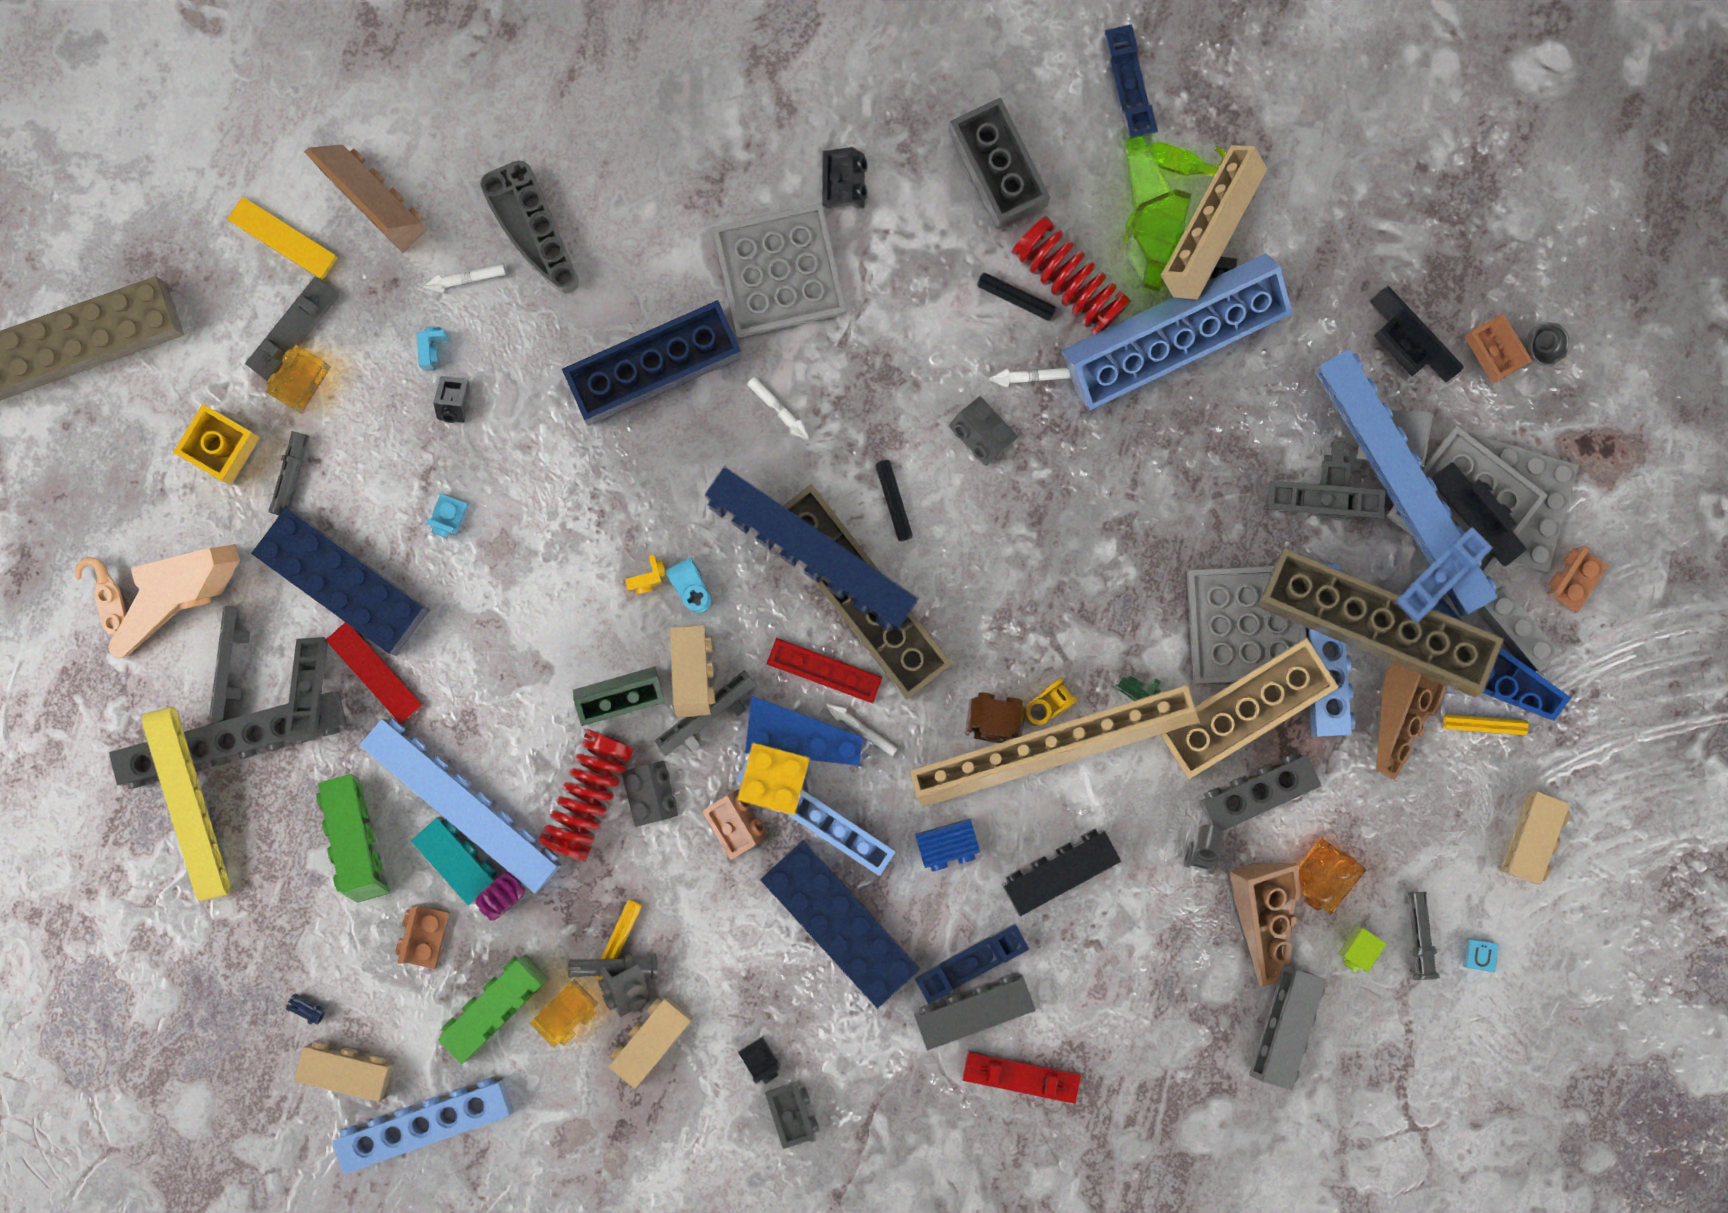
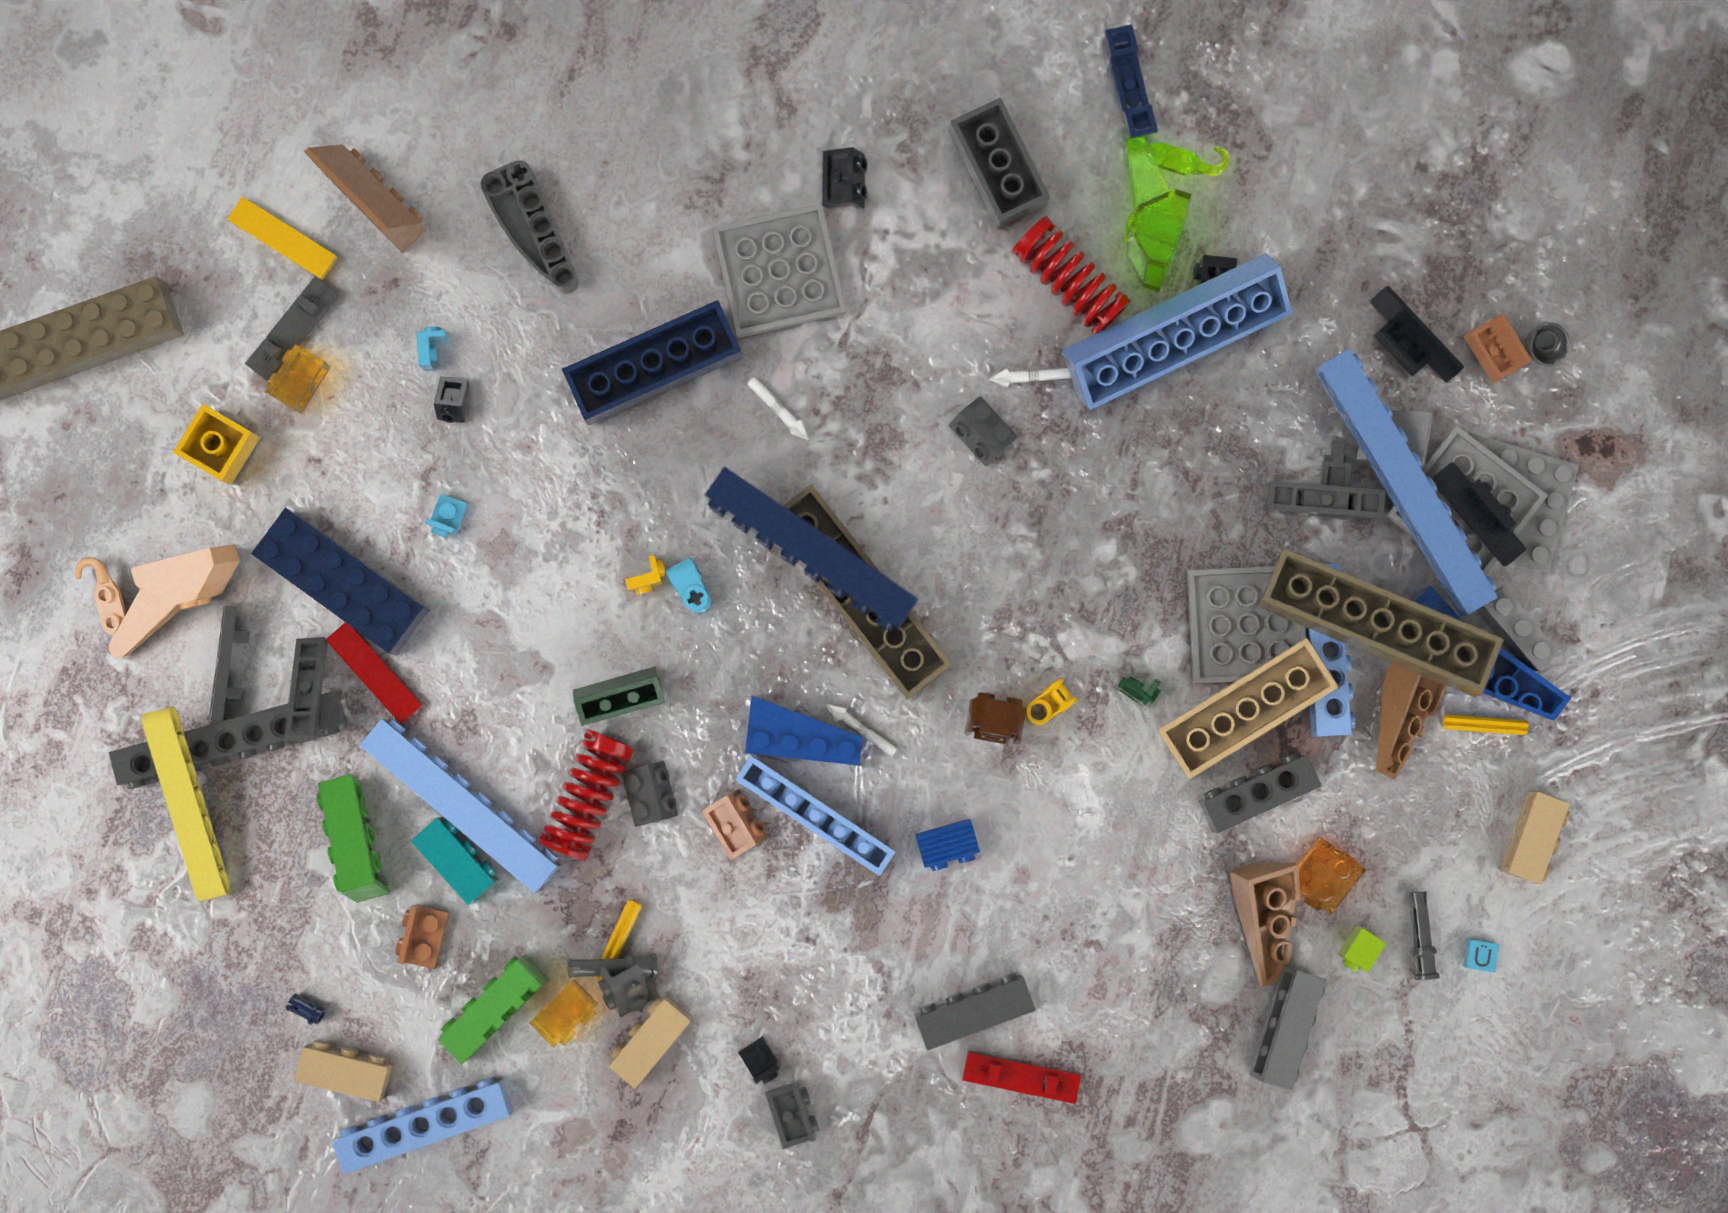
dark grey pin [268,431,310,516] -> none
white piece [422,264,505,293] -> none
magenta gear [475,872,526,921] -> none
dark grey hinge [655,670,756,756] -> none
tan brick [670,625,715,718] -> none
yellow brick [737,743,810,815] -> none
dark blue brick [760,840,920,1009] -> none
red tile [766,638,883,704] -> none
black axle [875,460,913,542] -> none
tan brick [910,685,1199,807] -> none
dark blue slope [915,923,1030,1005] -> none
black axle [977,272,1056,321] -> none
black brick [1002,828,1122,917] -> none
tan brick [1161,145,1267,300] -> none
dark grey piece [1184,824,1224,874] -> none
medium blue slope [1396,527,1492,623] -> none
nougat bracket [1546,545,1609,613] -> none

